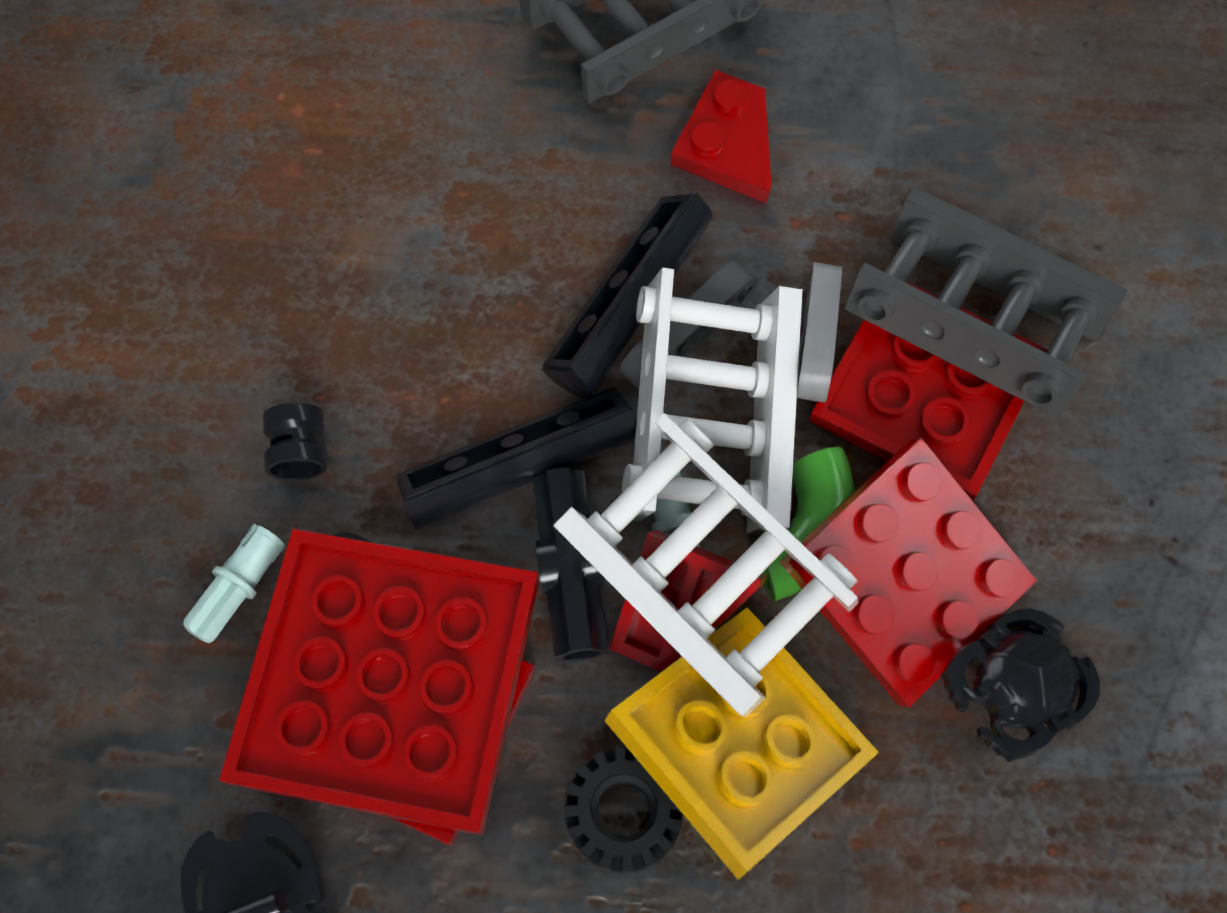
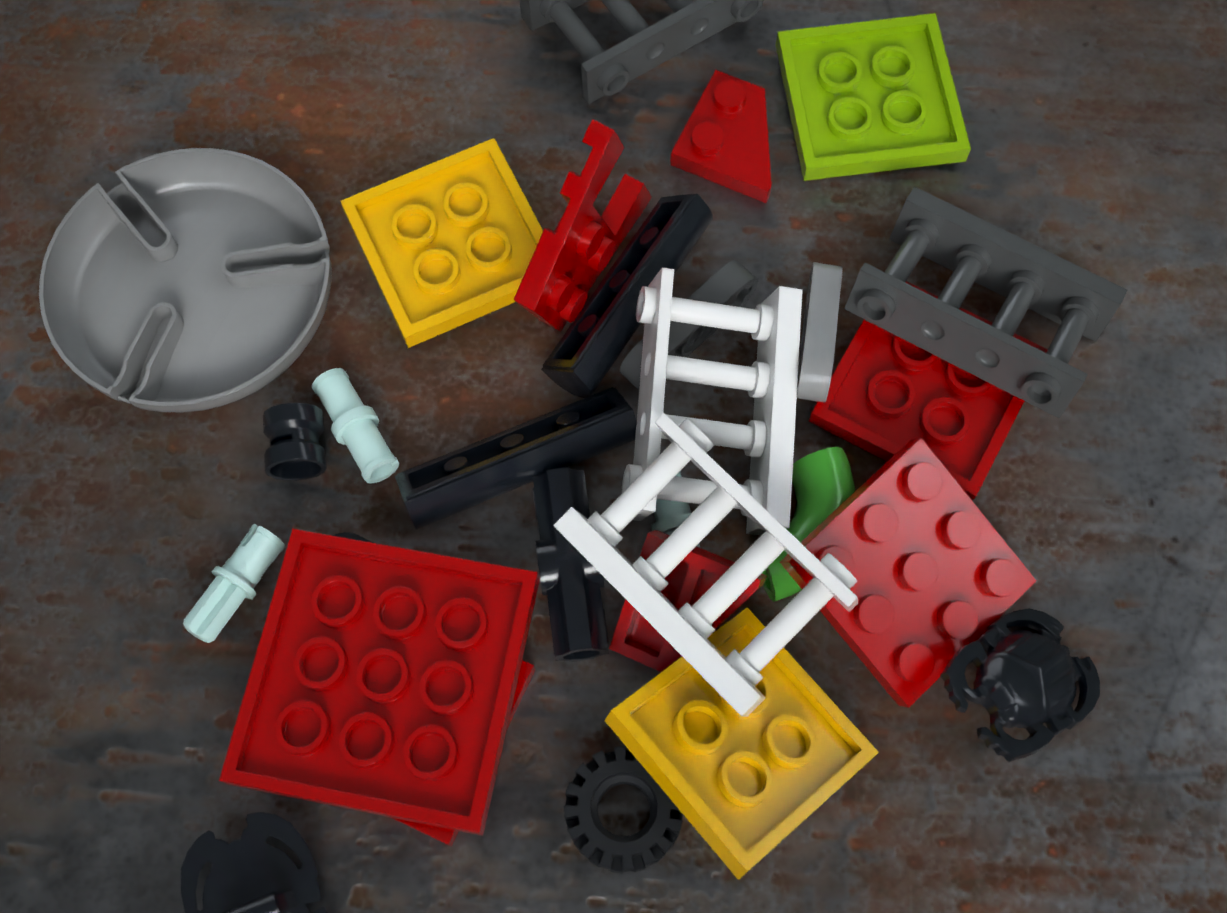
none -> light grey piece [39,148,332,413]
none -> light aqua pin [312,368,400,484]
none -> yellow plate [340,138,543,348]
none -> red wing [514,119,652,332]
none -> lime plate [776,13,971,181]

